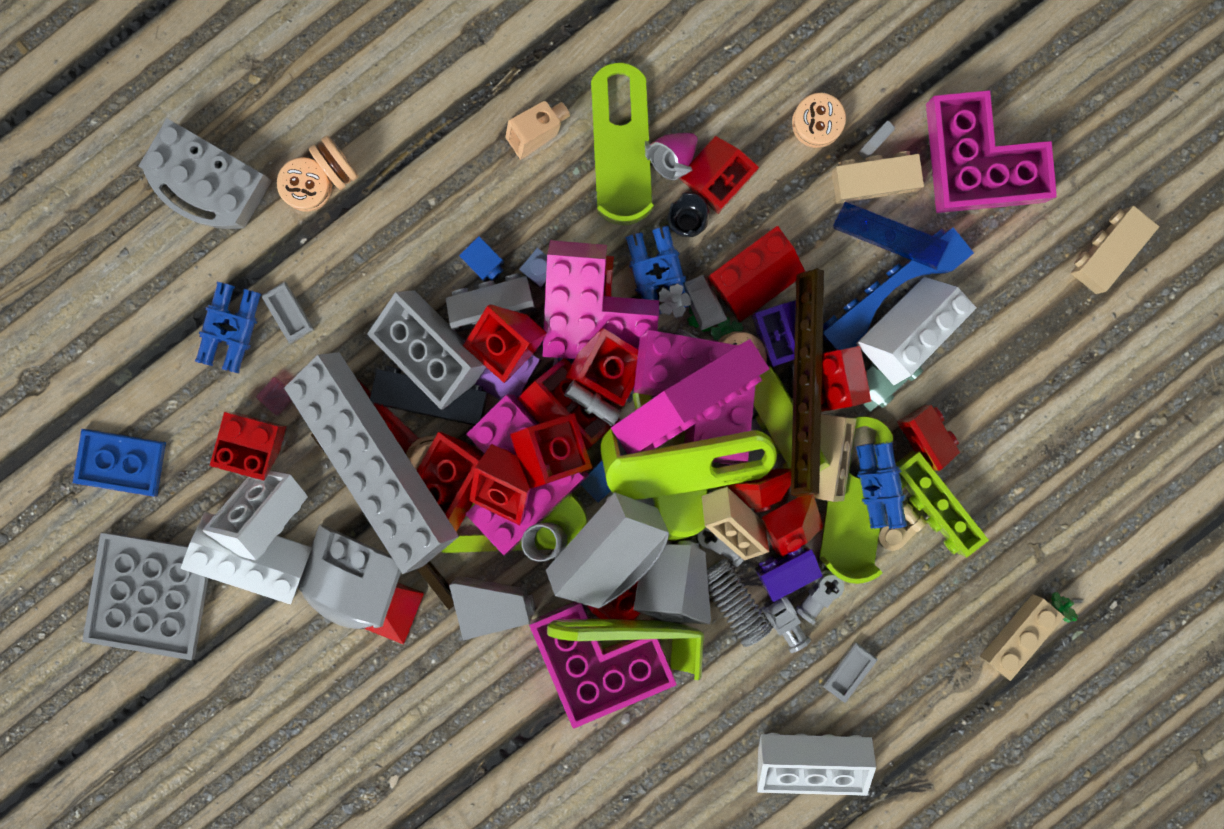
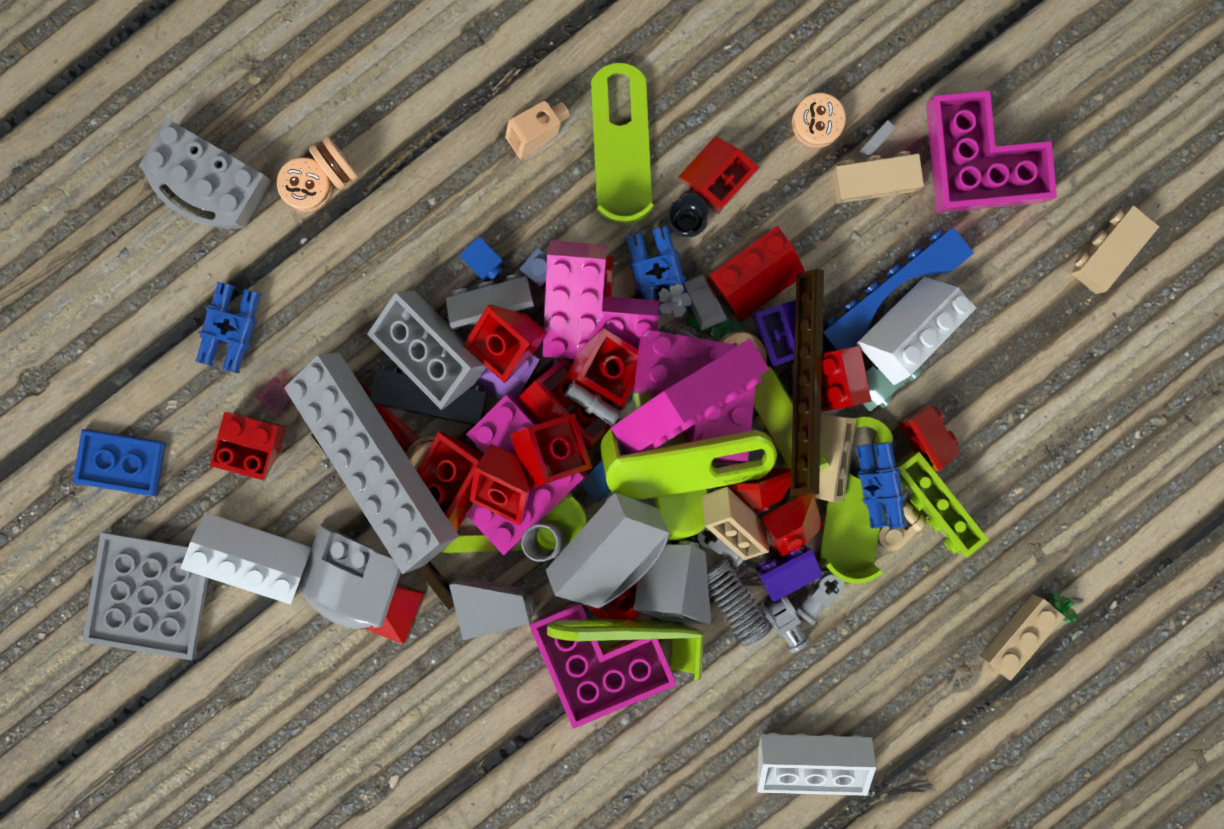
white slope [203,471,308,560] -> none
light grey tile [261,282,315,344] -> none
hat [645,133,698,180] -> none
light grey tile [822,641,878,703] -> none
clear blue tile [833,202,949,270] -> none

